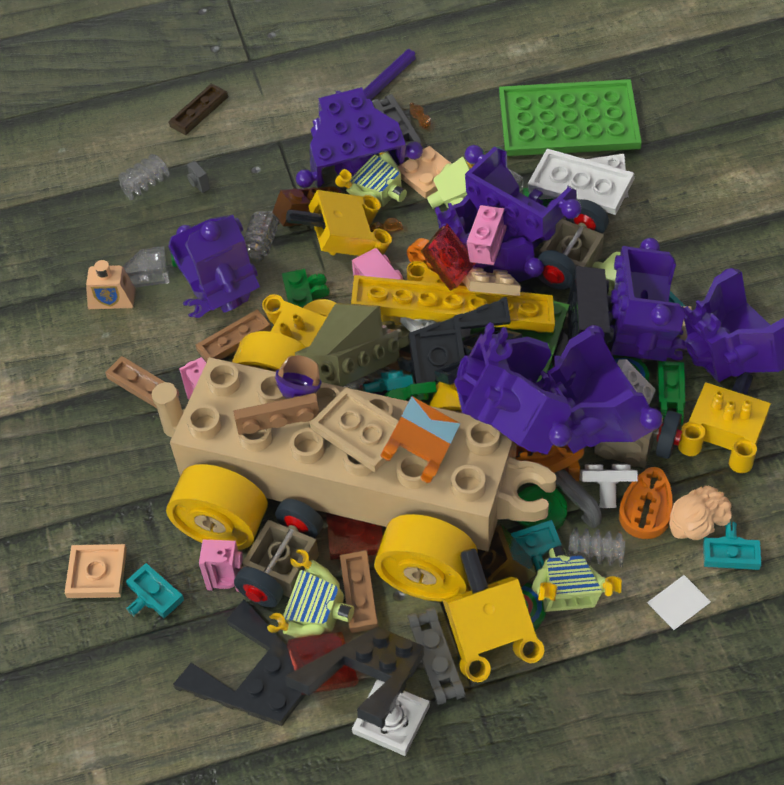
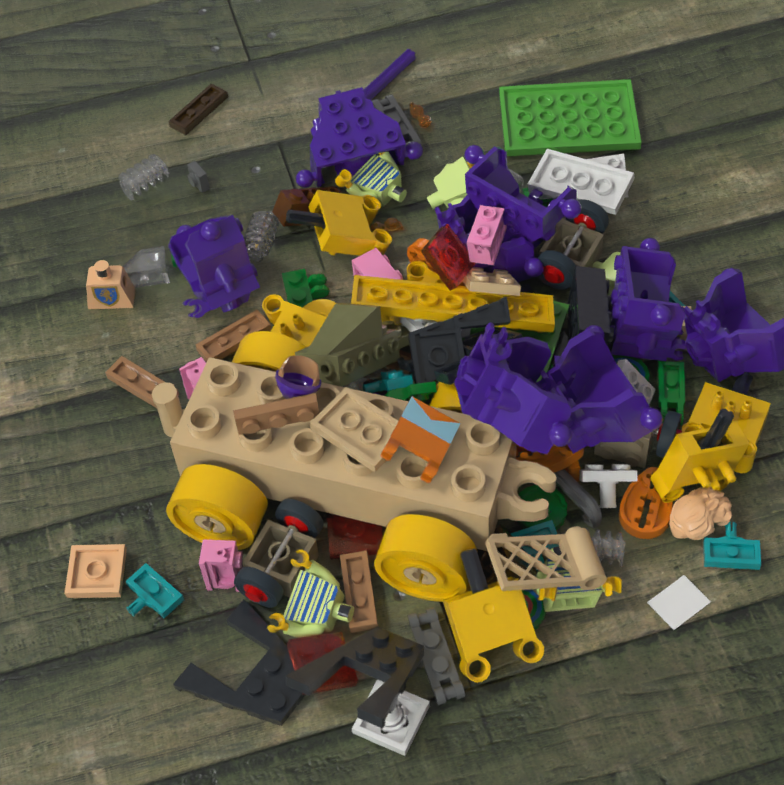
light nougat plate [398,146,451,199] -> none
none -> tan piece [485,526,607,591]
none -> yellow piece [650,409,750,503]

